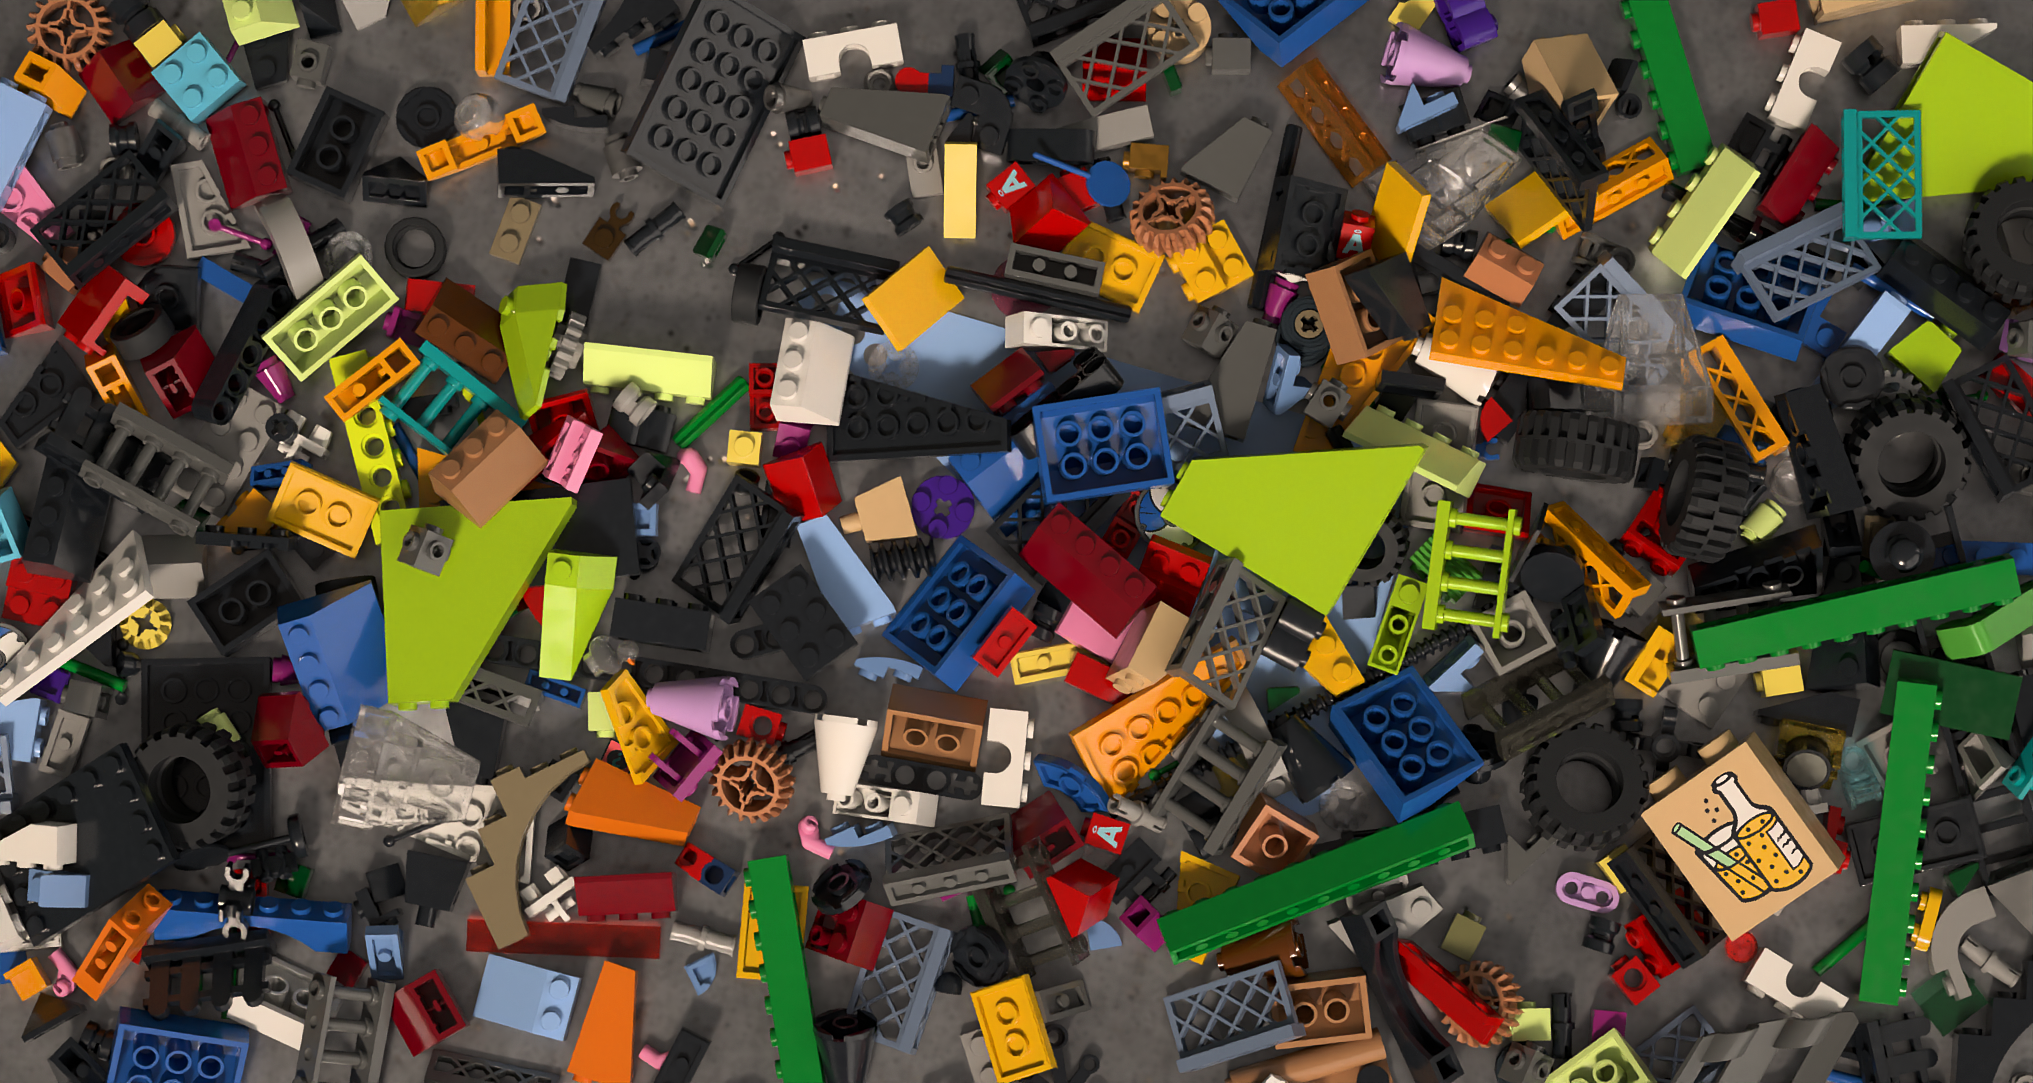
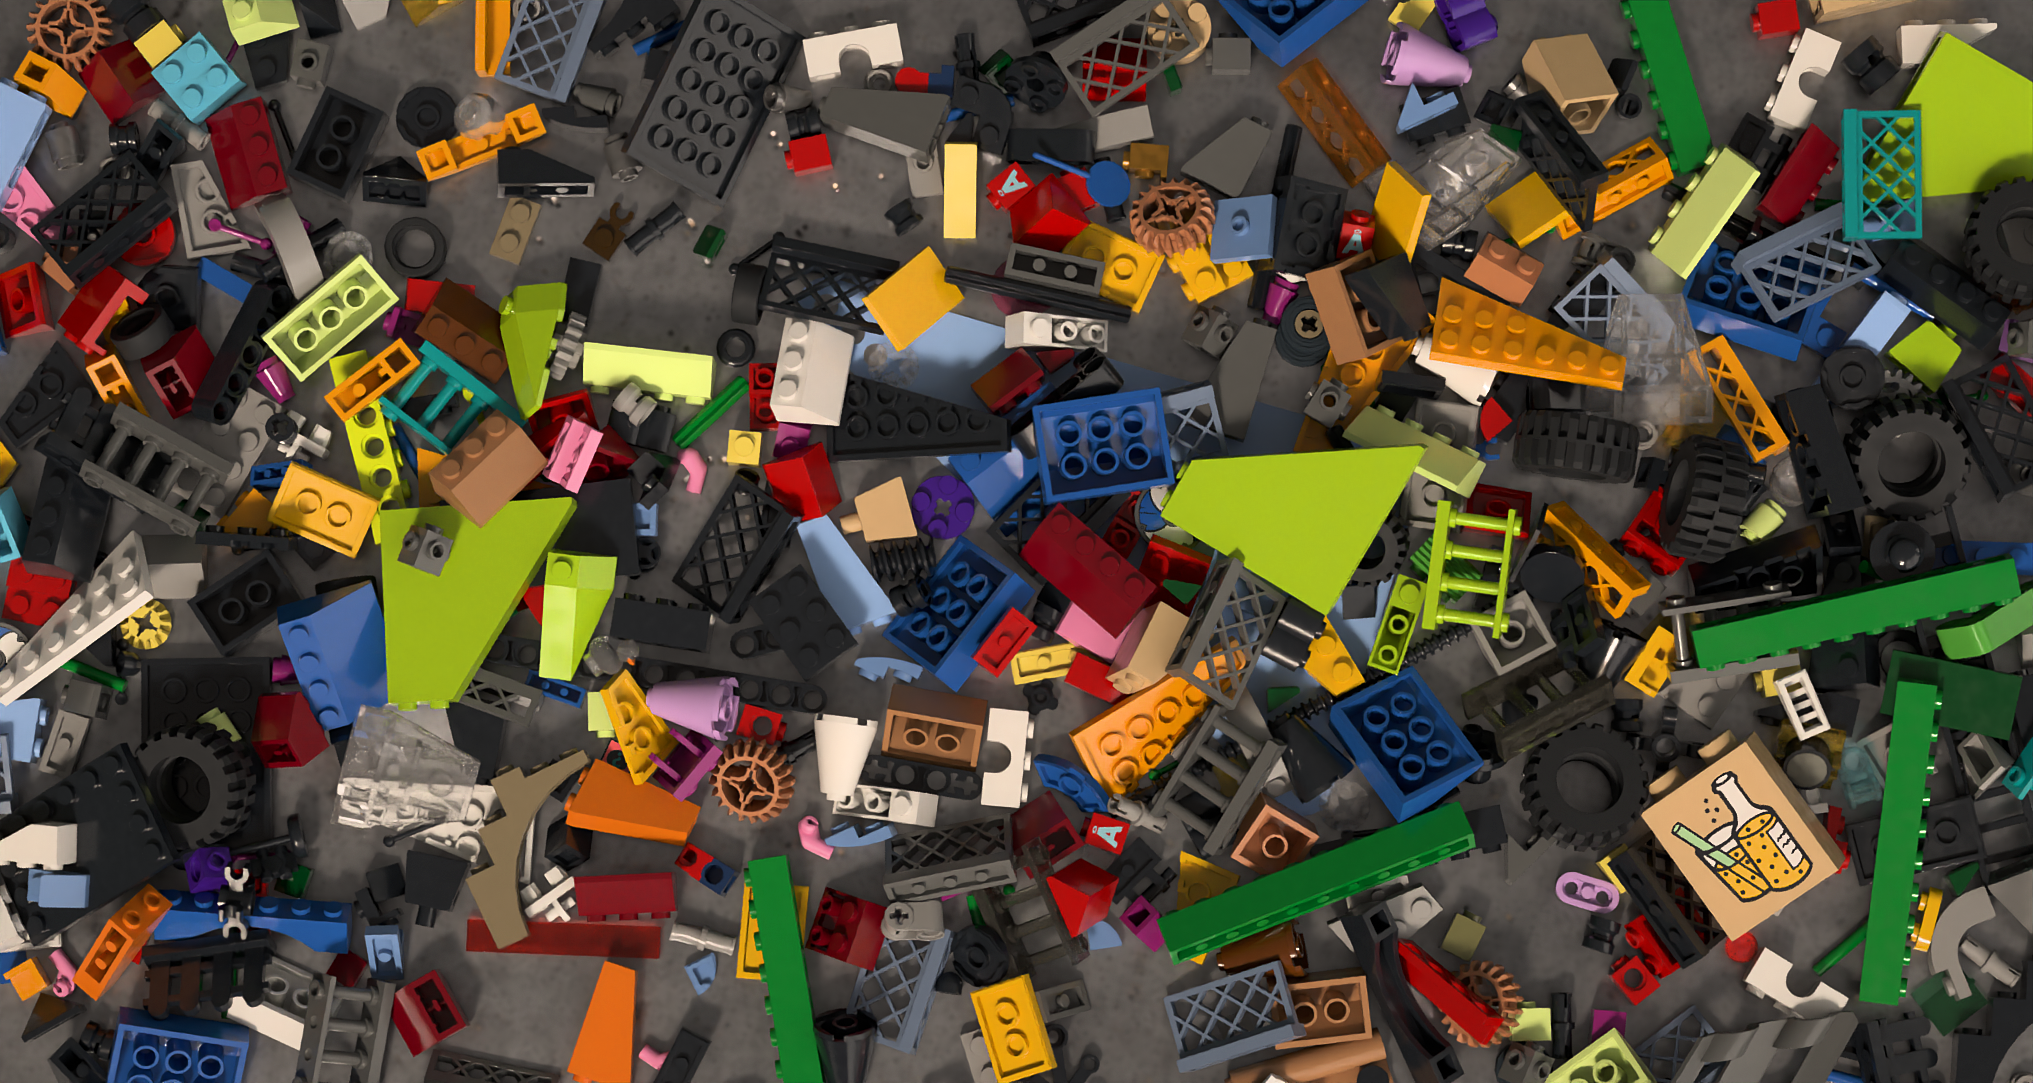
dark purple tile [30,669,73,704] -> none
light blue slope [473,953,583,1041] -> none
black tile [811,859,872,915] -> none
medium blue slope [1262,344,1312,415] -> none
white sticker [1415,116,1507,150] -> none
medium blue slope [1423,633,1484,692] -> none
black slope [1561,88,1606,162] -> none
none -> dark purple brick [185,847,231,893]
none -> black piece [716,328,756,368]
none -> light grey piece [881,900,945,941]
none -> black wheel [889,575,933,617]
none -> black plate [1023,679,1058,715]
none -> dark green slope [1162,579,1203,604]
none -> medium blue plate [1210,194,1277,264]
none -> white slope [1772,669,1831,741]

